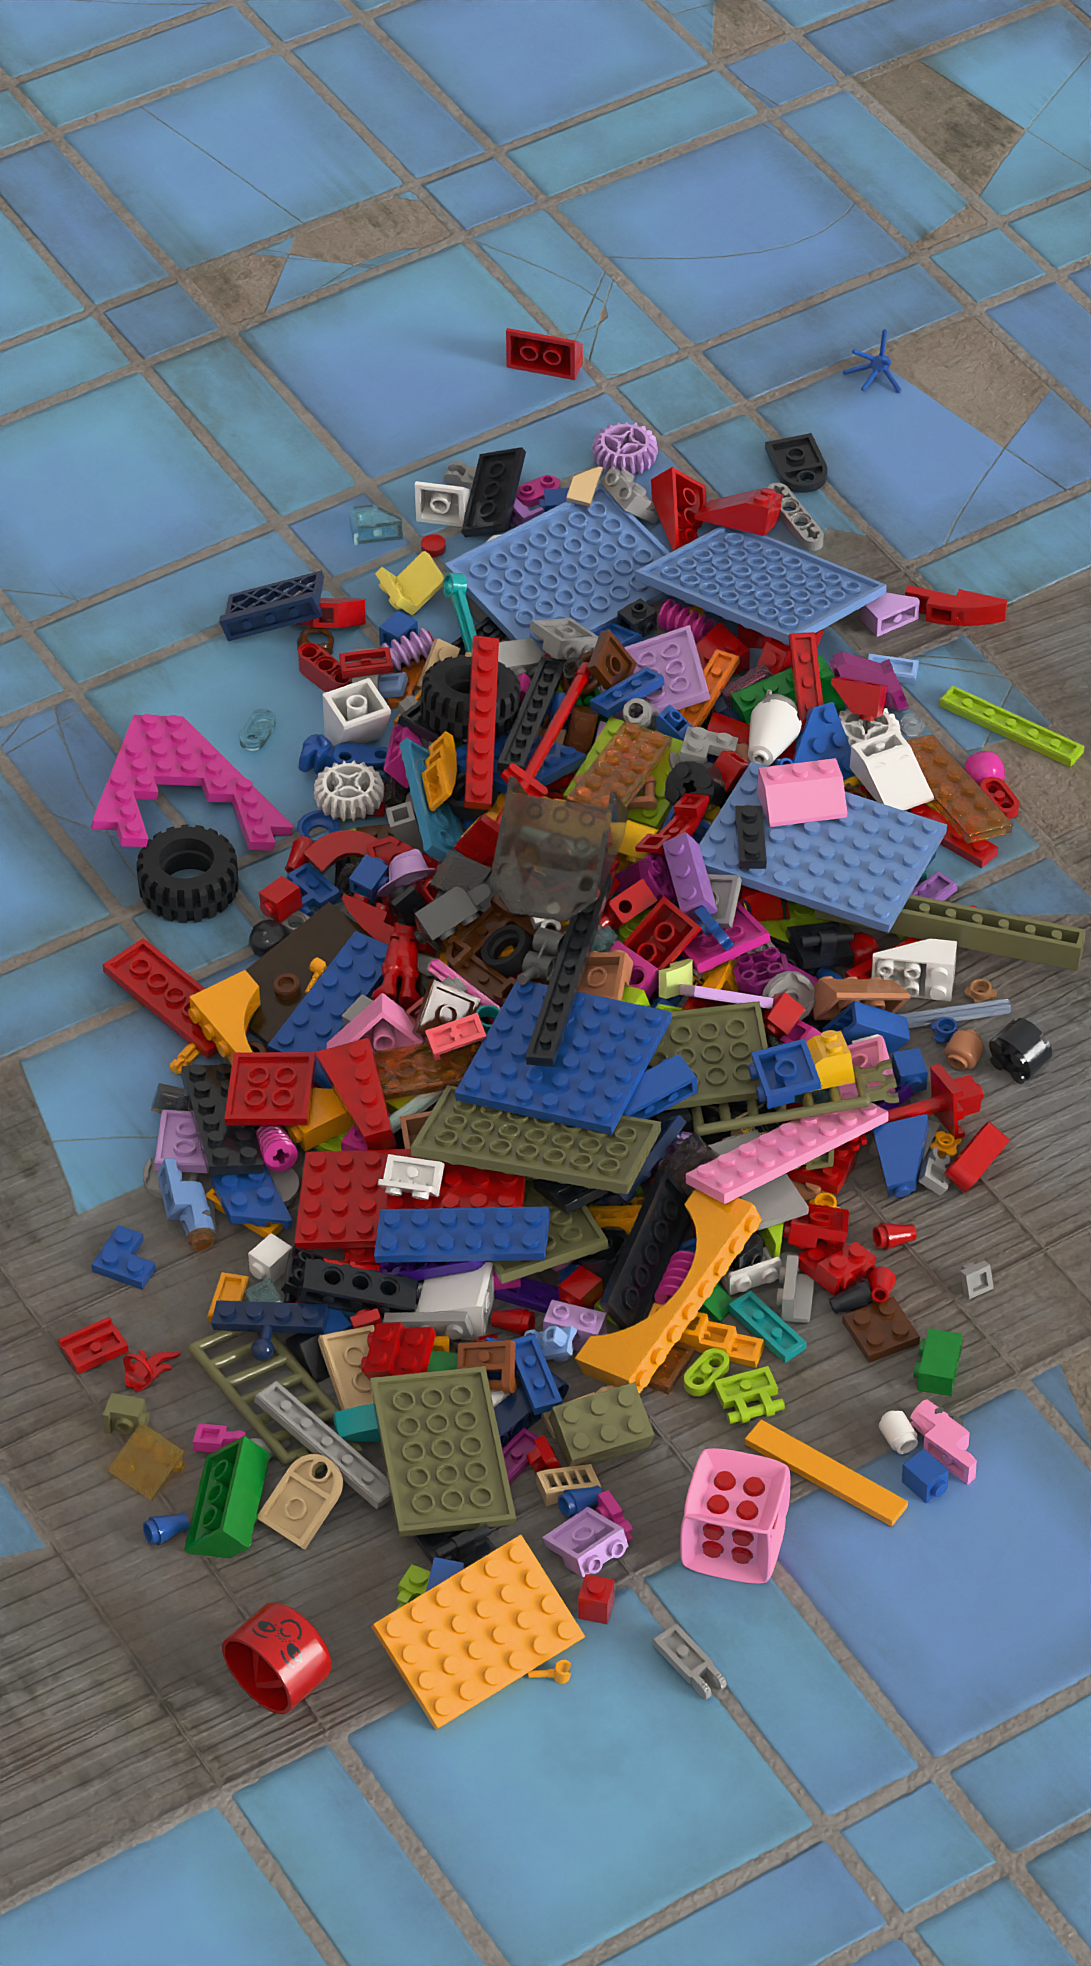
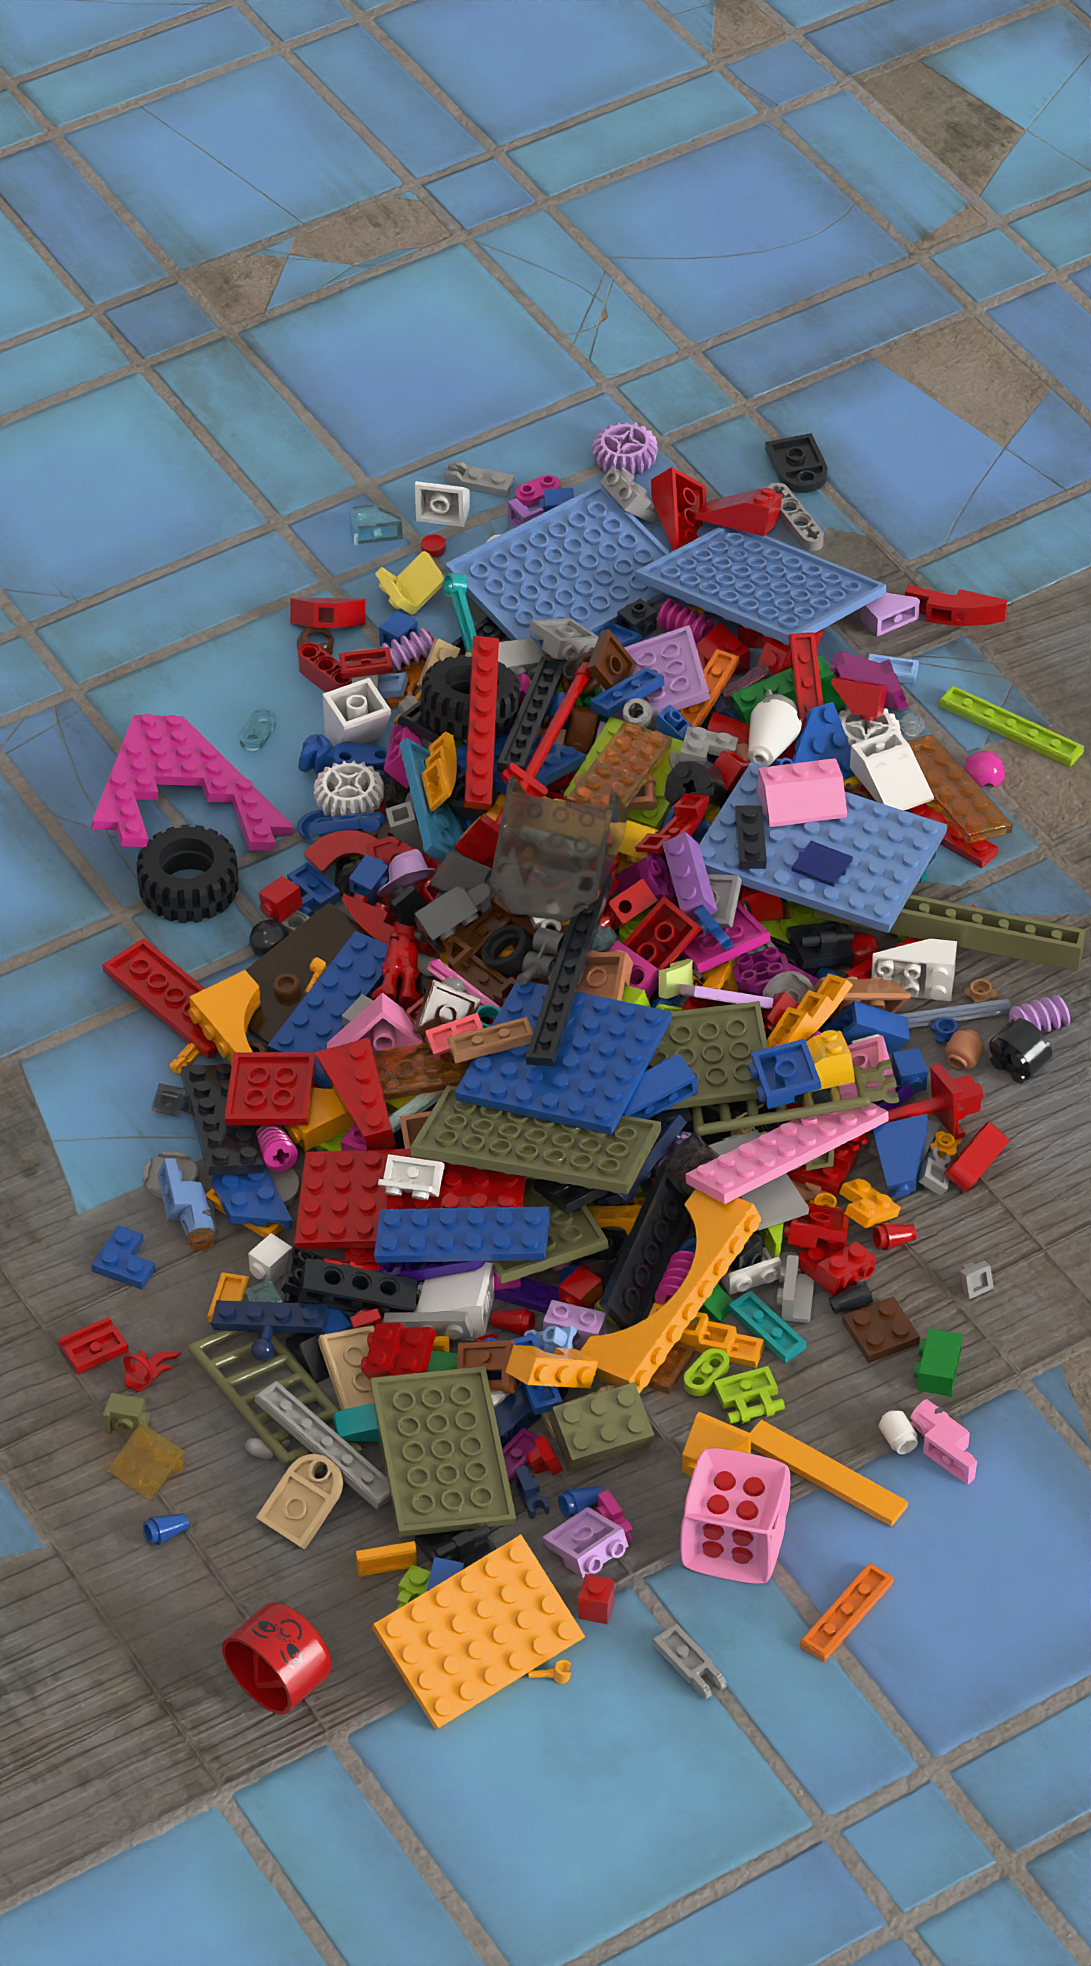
lavender tile [154,1110,207,1173] -> none
green slope [184,1436,270,1558] -> none
dark pink plate [193,1424,246,1453] -> none
dark blue fence [219,570,324,641] -> none
red cone [285,836,314,874] -> none
black tile [461,447,526,537] -> none
red slope [506,328,583,380] -> none
tan slope [536,1464,601,1506] -> none
tan slope [567,467,603,507] -> none
blue plant [843,329,902,393] -> none
red cone [868,1267,896,1303] -> none
blue brick [902,1449,949,1503] -> none
medium lavender plate [911,871,958,901] -> none
red plate [980,777,1019,819] -> none
none -> blue hinge [309,812,386,837]
none -> light orange tile [356,1541,417,1577]
none -> medium nougat tile [447,1017,533,1063]
none -> light orange arch [506,1345,599,1389]
none -> dark blue plate [515,1465,550,1519]
none -> light orange slope [682,1412,751,1478]
none -> light orange slope [767,973,852,1048]
none -> clear blue piece [791,841,853,887]
none -> orange tile [800,1562,894,1662]
none -> light orange plate [839,1178,901,1228]
none -> lavender piece [1009,994,1070,1032]

